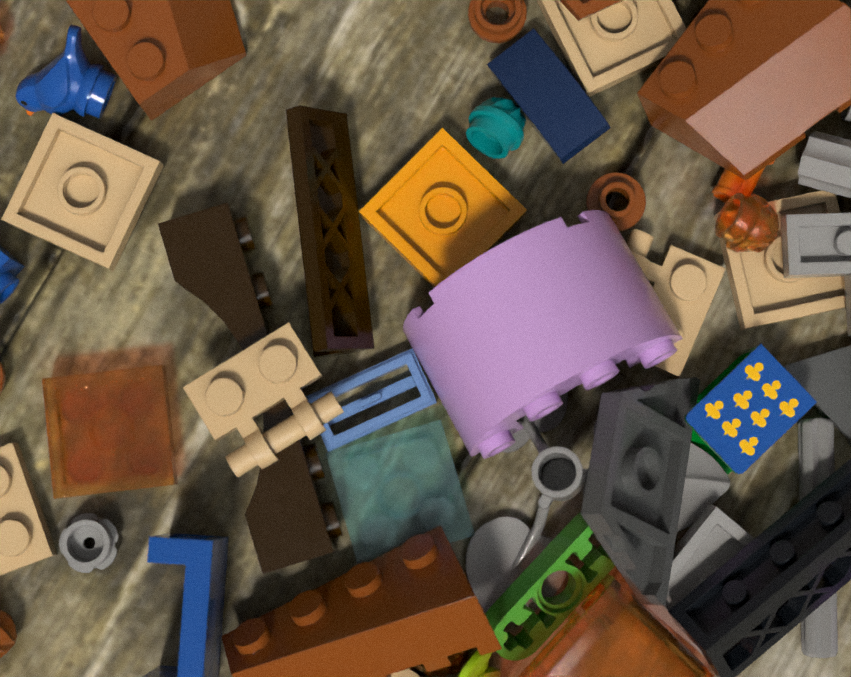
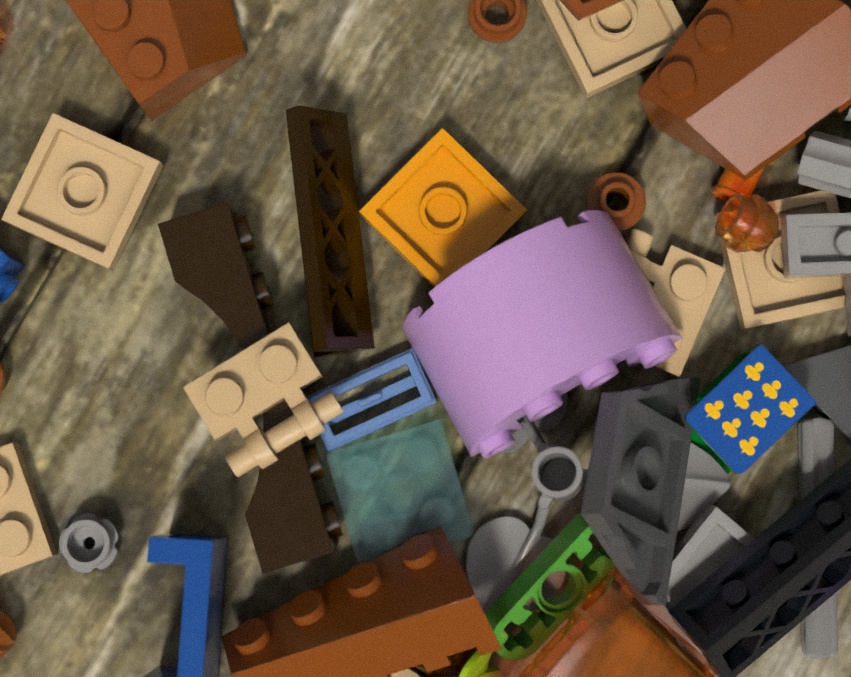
blue animal [15,24,117,119] -> none
clear orange plate [42,365,178,499] -> none
teal plate [466,97,526,159] -> none
dark blue slope [487,28,610,164] -> none

